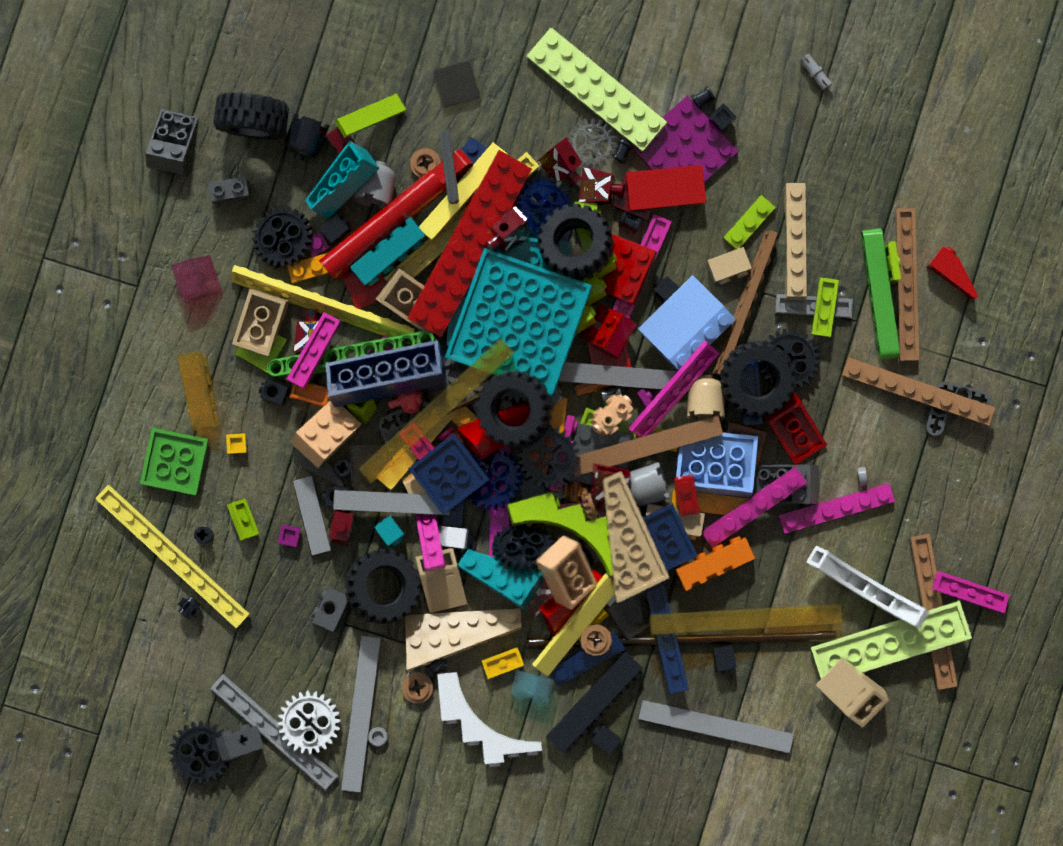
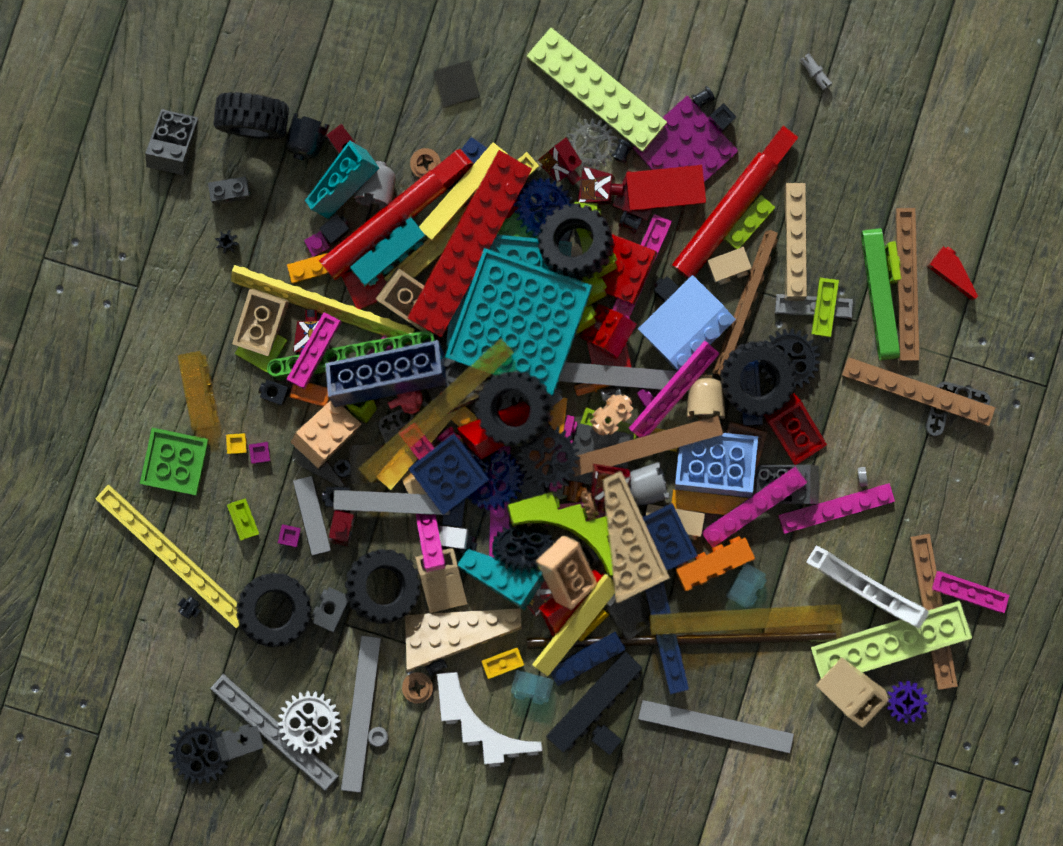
clear pink slope [171,255,222,304] -> none
black bush [194,526,214,544] -> none
black gear [252,206,314,268] -> none
lime tile [335,94,406,138] -> none
teal brick [374,516,406,547] -> none
dark grey axle [439,131,459,204] -> none
dark red torso [486,207,529,252] -> none
medium nougat gear [581,624,612,656] -> none
red plate [674,475,700,516] -> none
black brick [712,644,737,674] -> none
none -> black gear [215,230,239,254]
none -> black tyre [236,573,312,647]
none -> magenta plate [249,442,271,464]
none -> red piece [671,125,798,280]
none -> clear light blue brick [726,563,767,608]
none -> dark purple gear [886,681,928,723]

